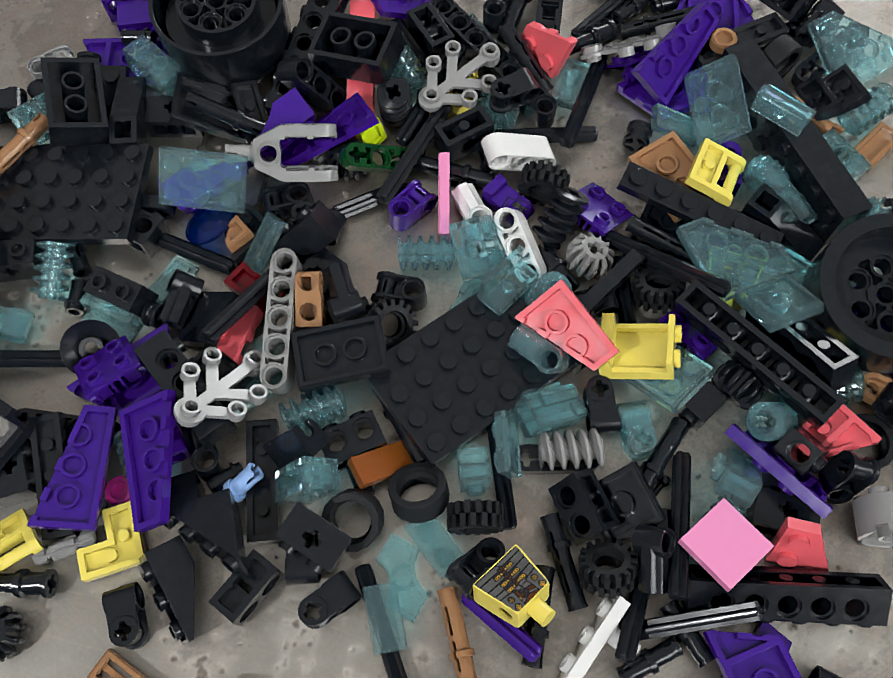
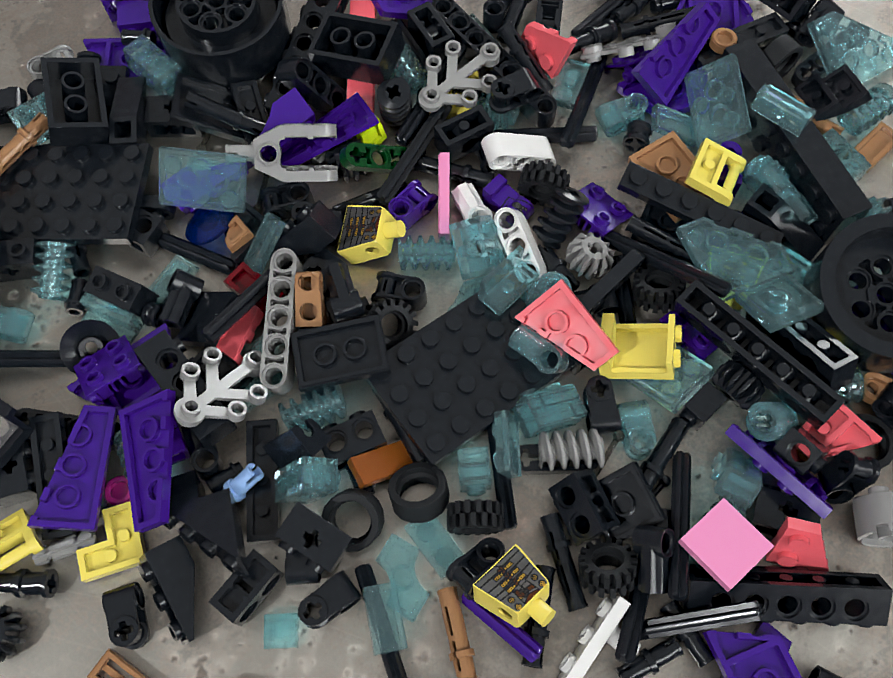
none -> clear light blue tile [264,613,299,649]
none -> torso [337,205,406,265]
none -> clear smoke hinge [593,430,625,477]
none -> clear light blue piece [595,93,649,137]

